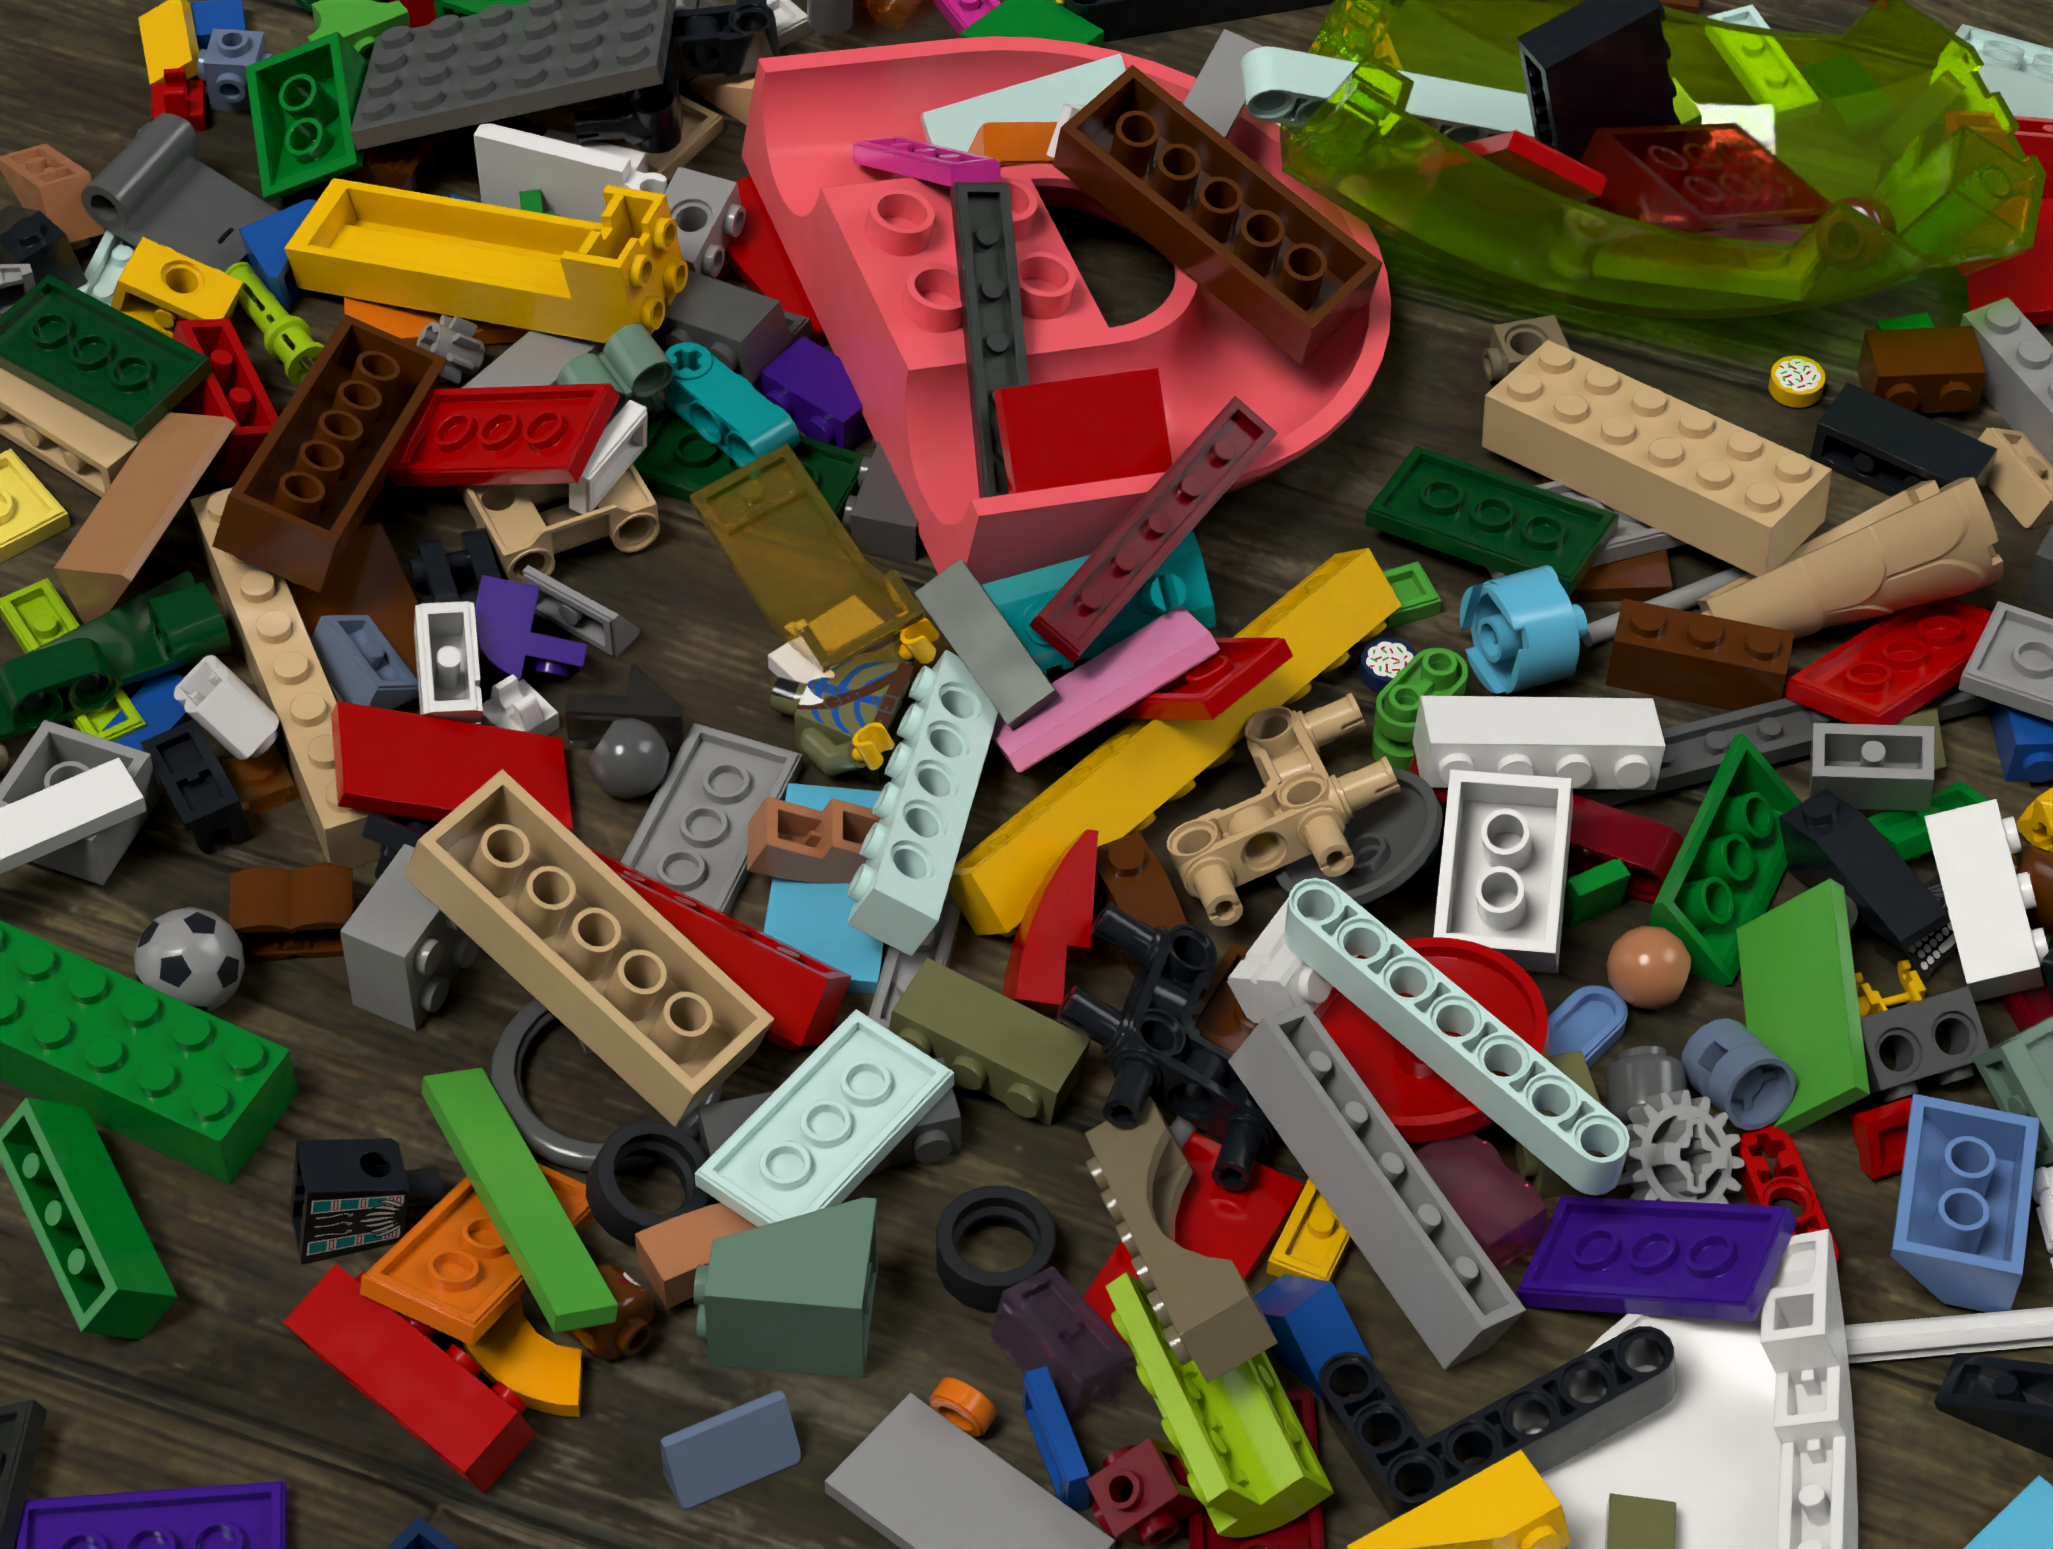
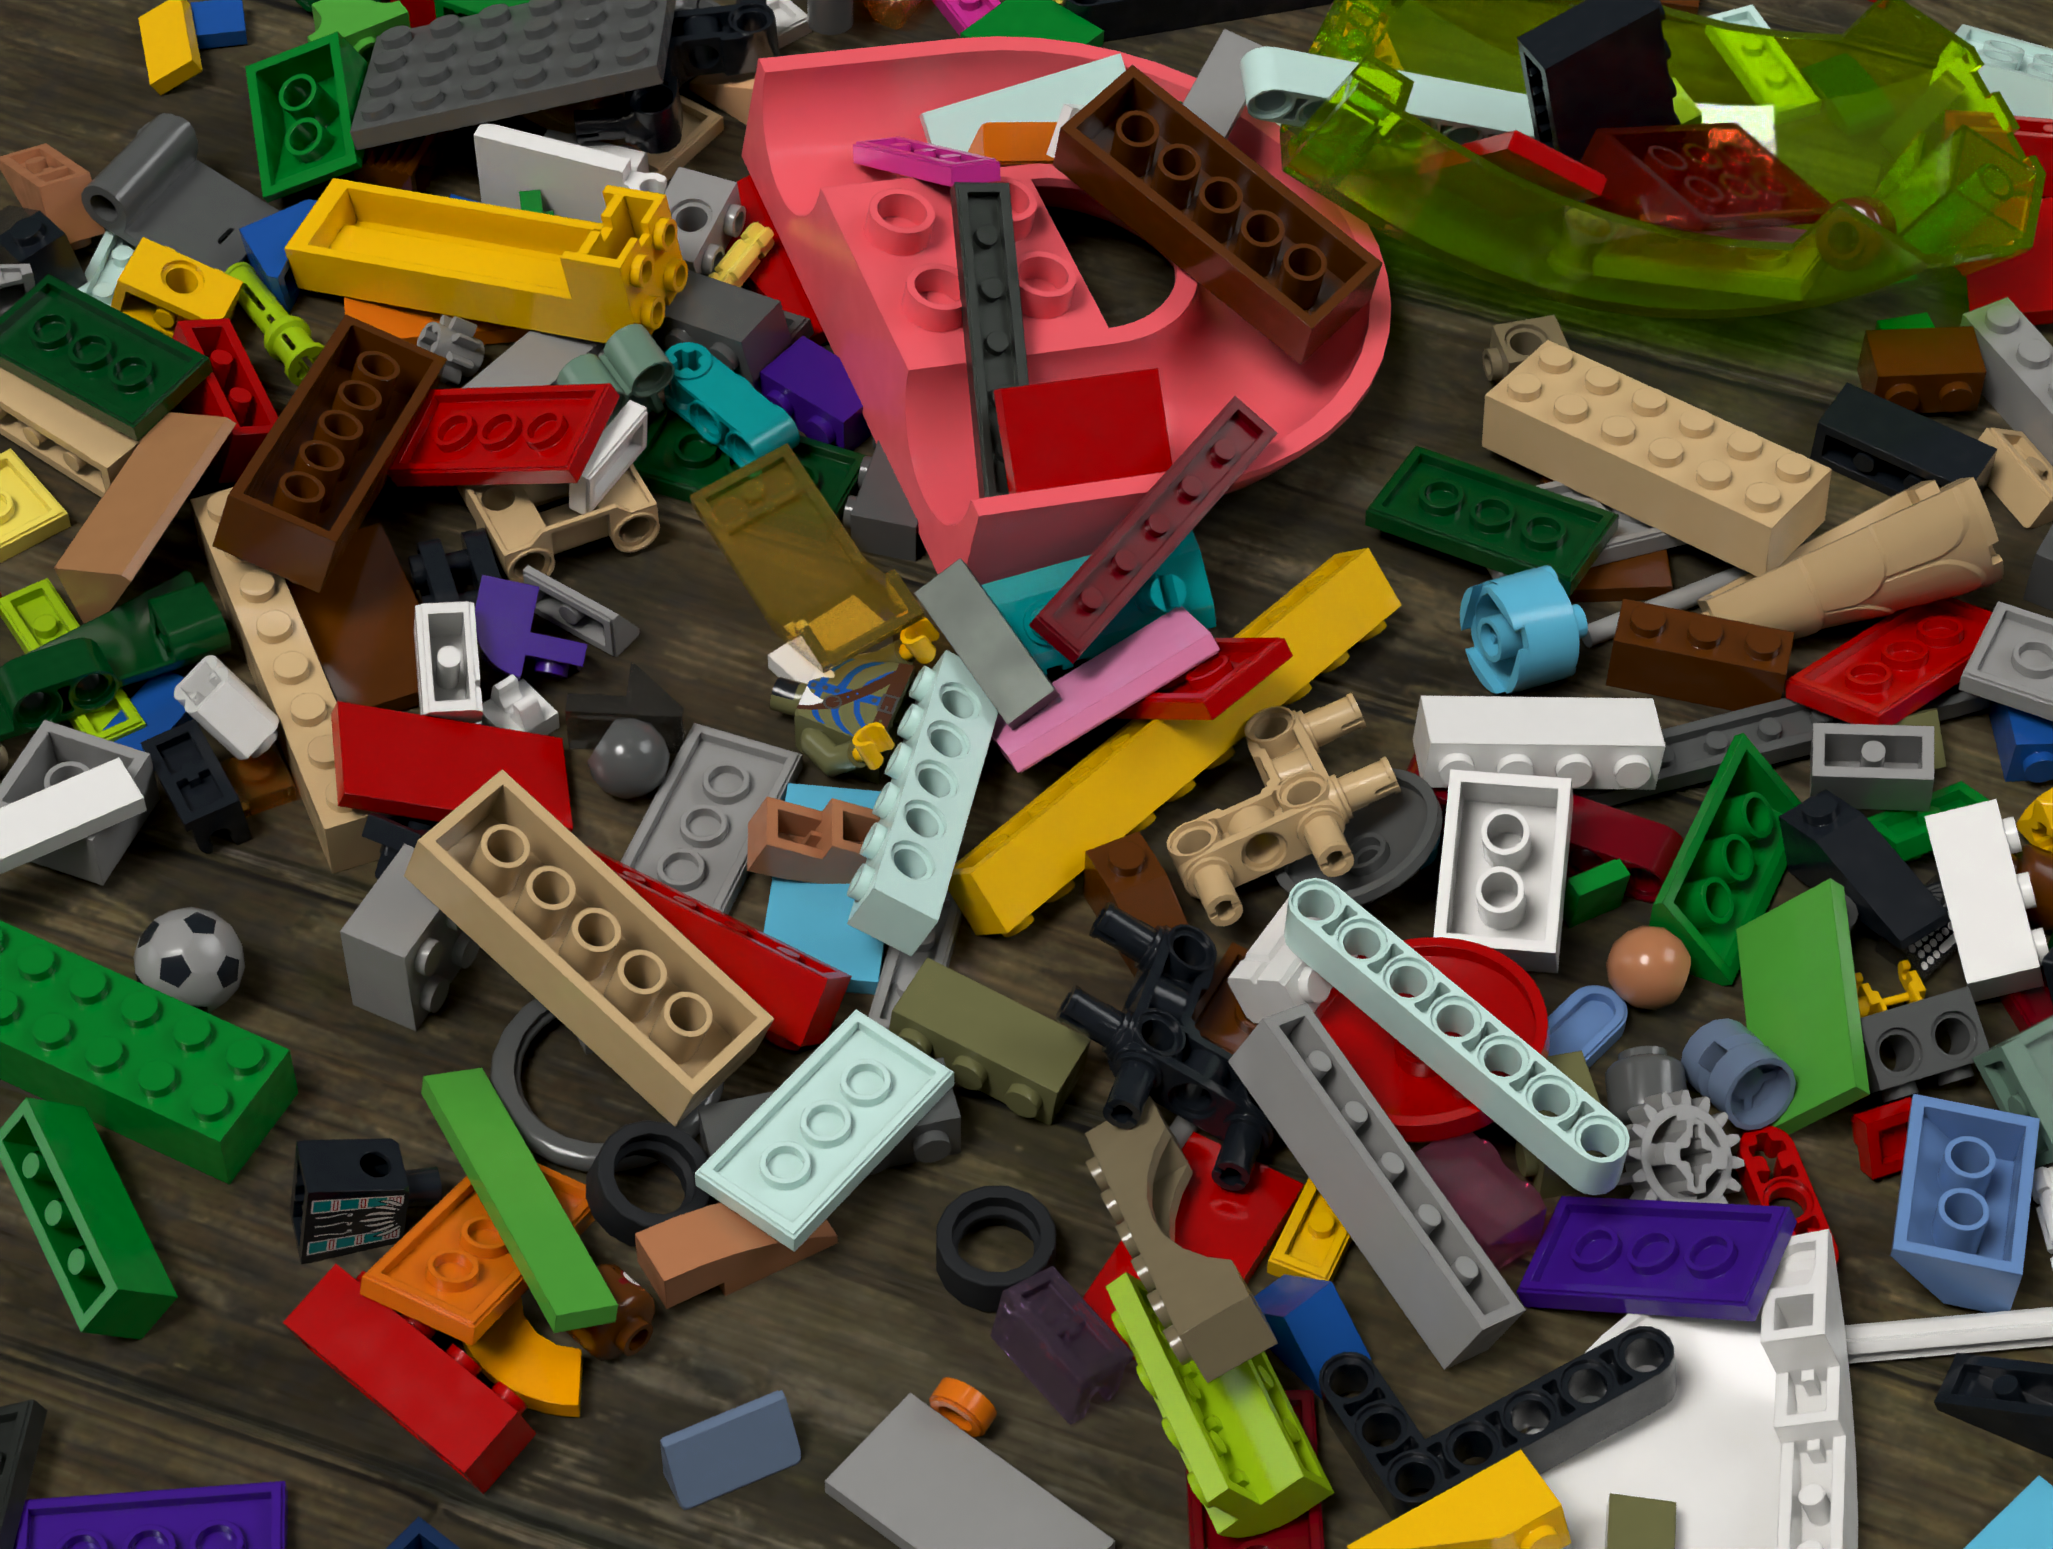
red tile [151,68,206,131] -> none
sand blue brick [198,28,274,112] -> none
reddish brown brick [229,862,356,962] -> none
sand blue slope [310,615,419,710] -> none
sand green slope [694,1197,878,1379] -> none
red slope [1002,829,1098,1017] -> none
blue tile [1022,1366,1090,1512] -> none
dark red brick [1086,1437,1203,1546] -> none
tile [1360,638,1417,693] -> none
bright green brick [1371,648,1468,771] -> none
bright green tile [1382,561,1442,629] -> none
tile [1768,356,1826,408] -> none
none -> light yellow axle [708,222,774,287]

